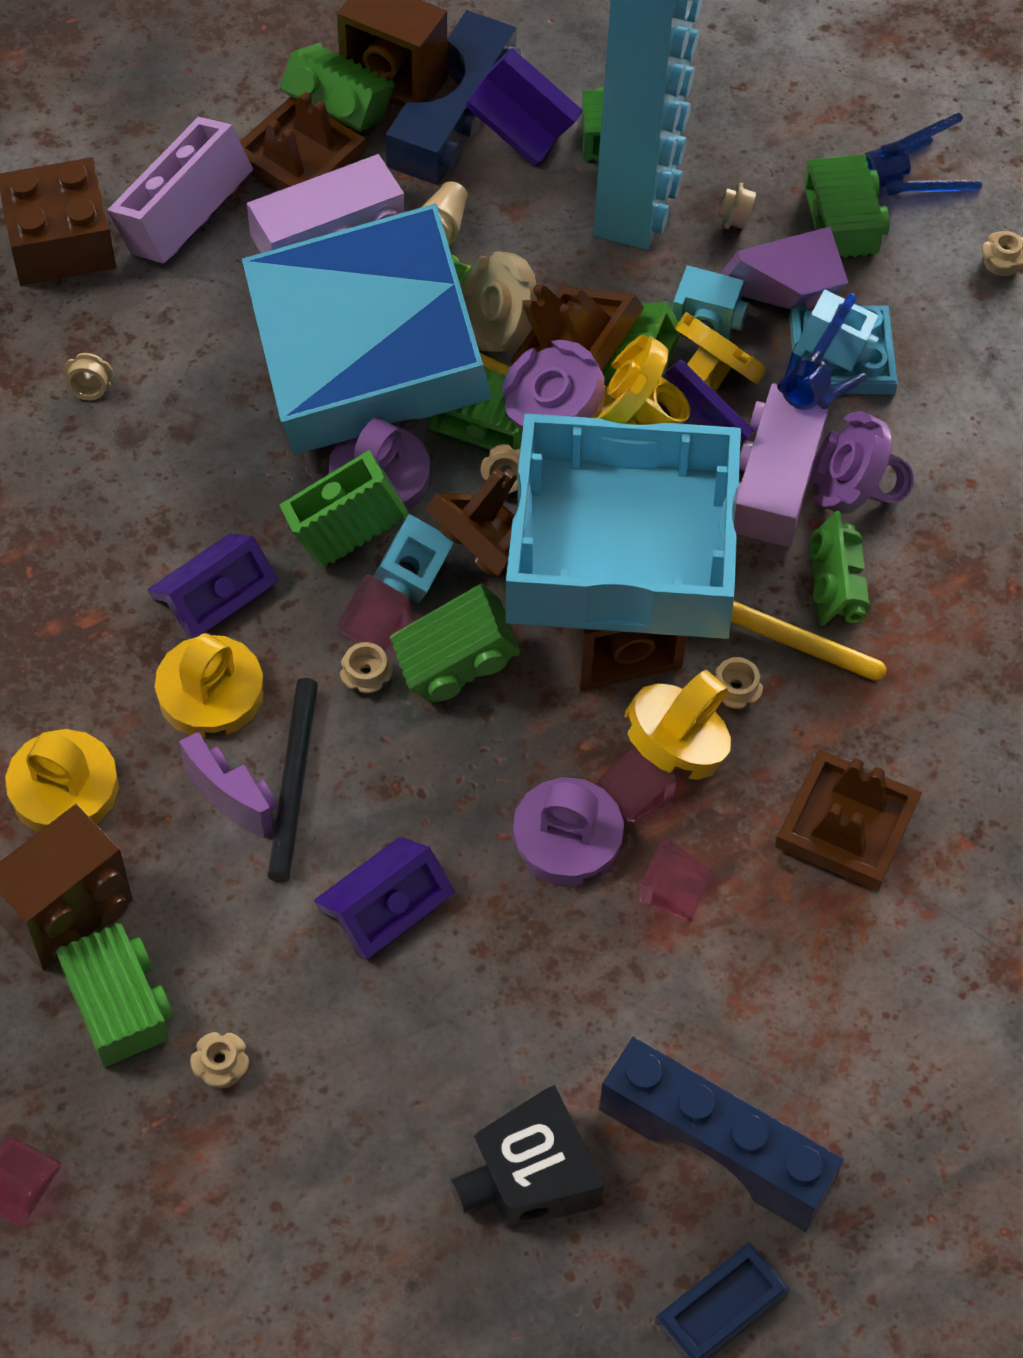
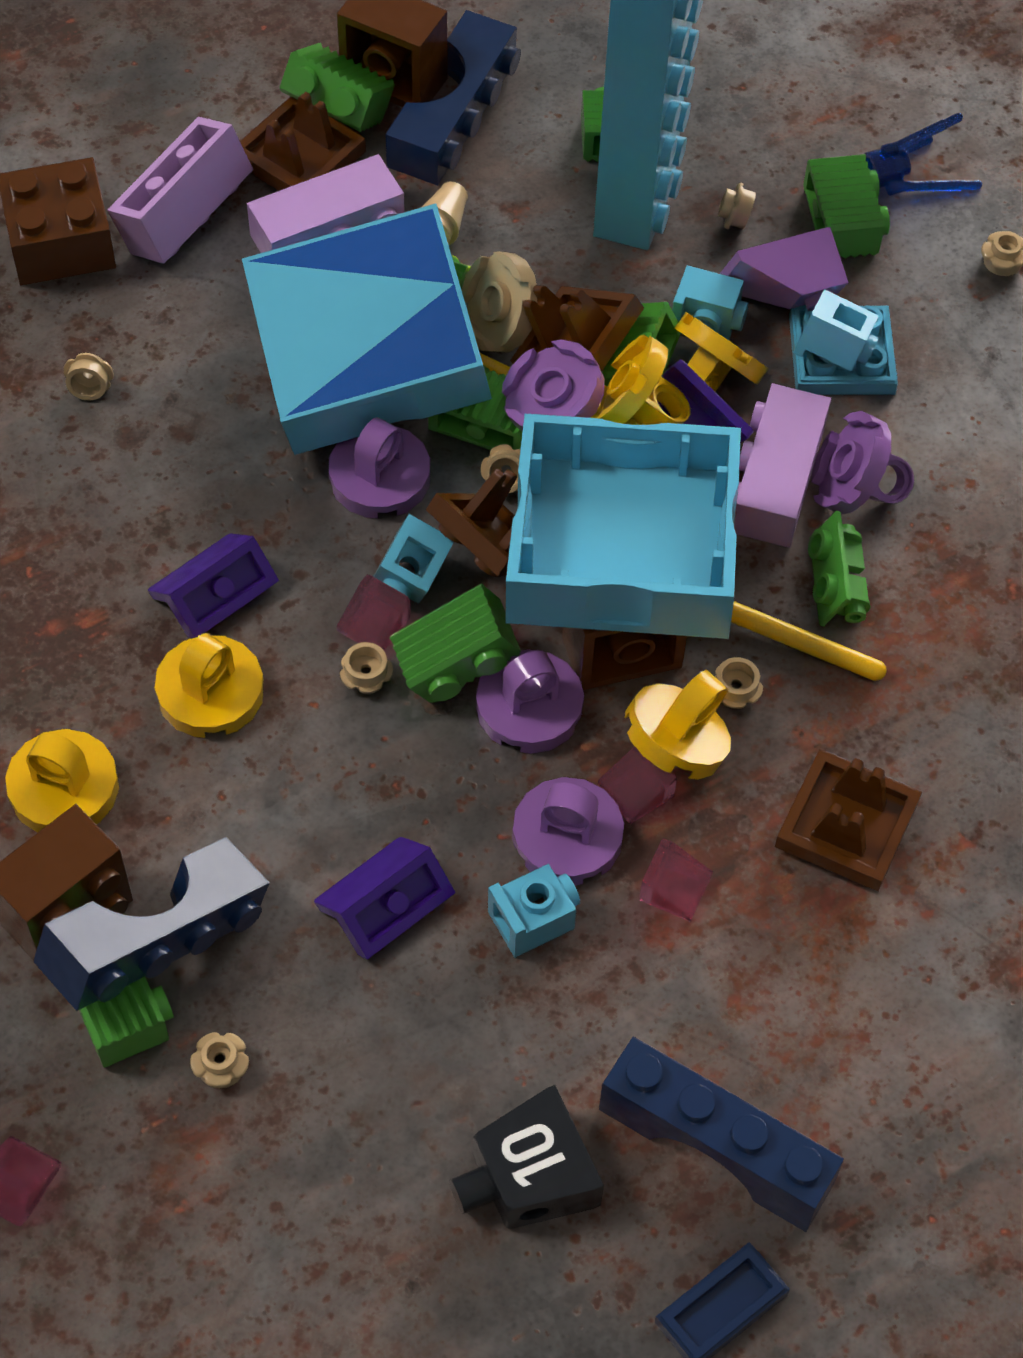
medium lavender slope [179,732,277,838] -> none
black bar [267,678,318,882] -> none
bright green brick [279,450,409,568] -> none
dark purple panel [465,48,583,166] -> none
clear blue plant [777,293,867,410] -> none
none -> arch [33,837,270,1011]
none -> medium lavender tile [476,649,584,754]
none -> medium azure brick [488,864,580,958]

